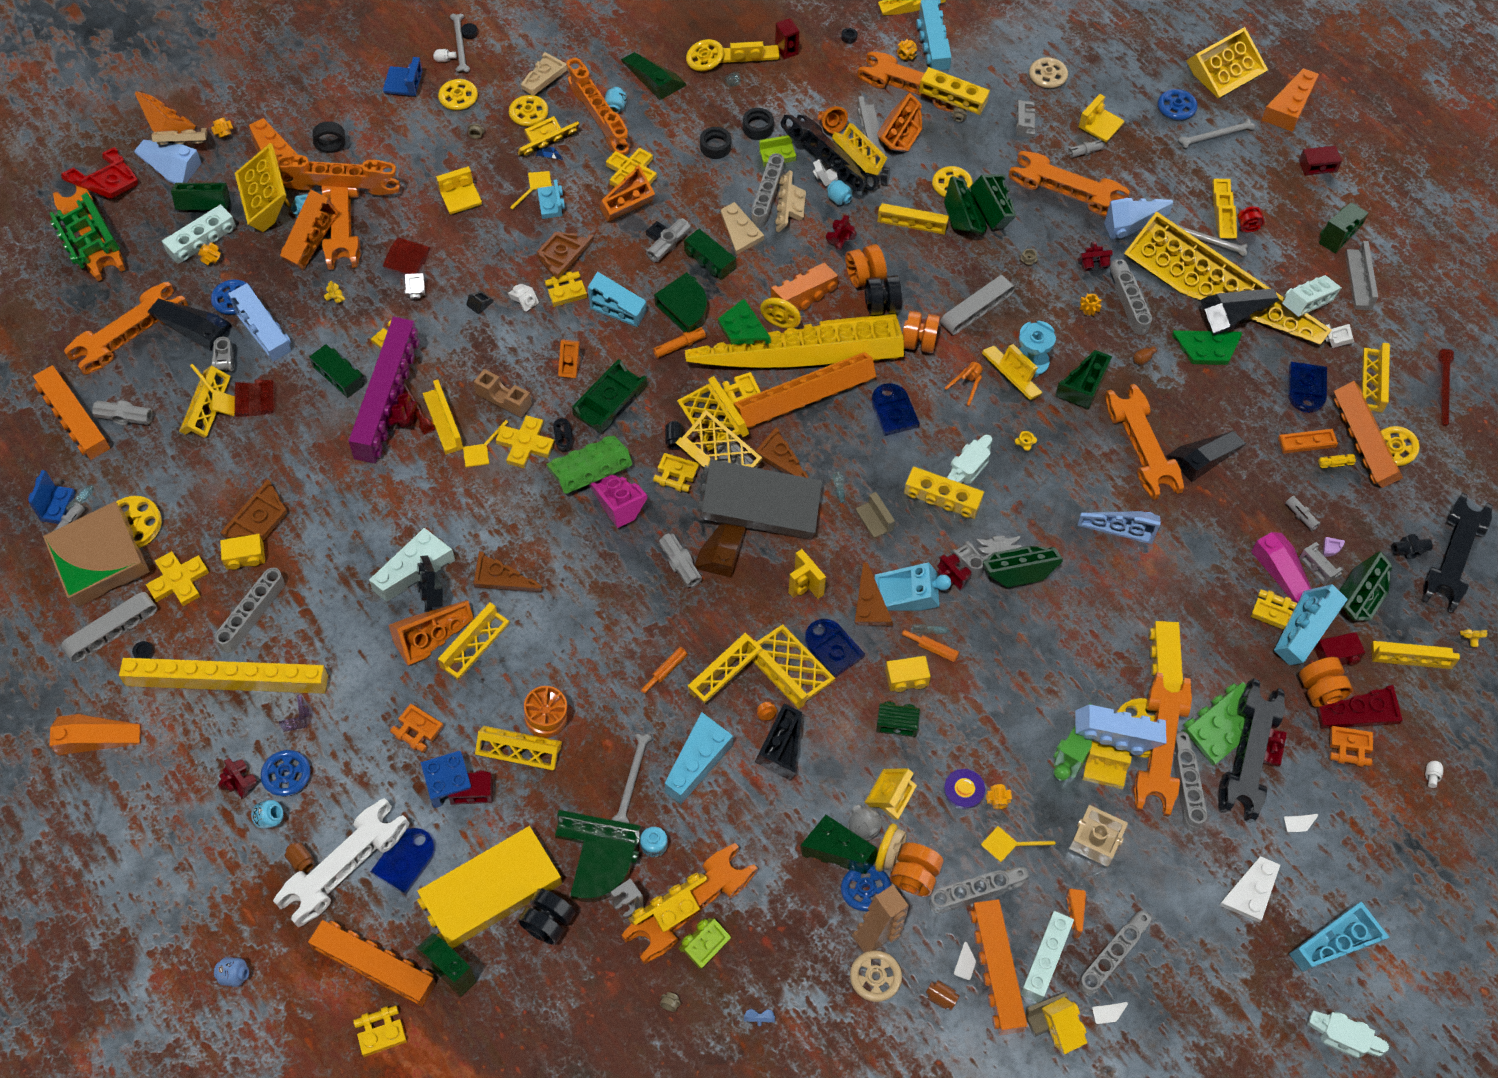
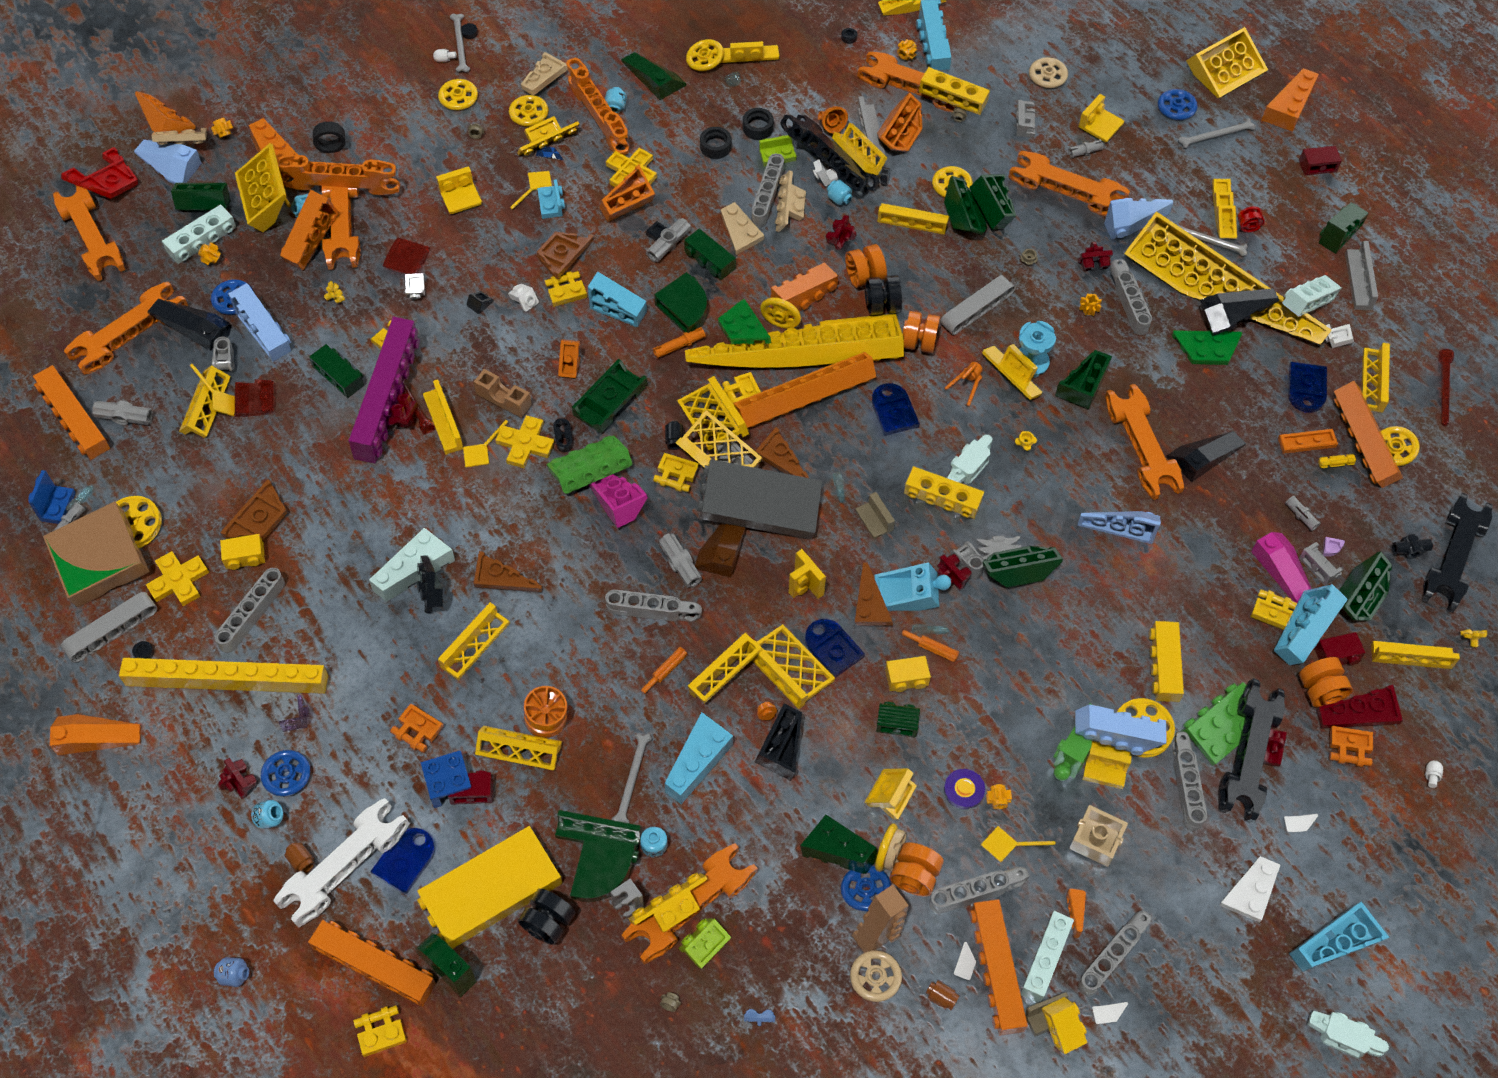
green fence [49,192,120,269] -> none
blue bracket [383,57,422,96] -> none
orange wedge [388,600,474,665] -> none
dark red brick [775,18,799,60] -> none
light grey helmet [848,804,881,841] -> none
dark orange cylinder [1133,346,1157,365] -> none
orange piece [1134,672,1192,817] -> none
none -> light grey piece [605,590,702,622]

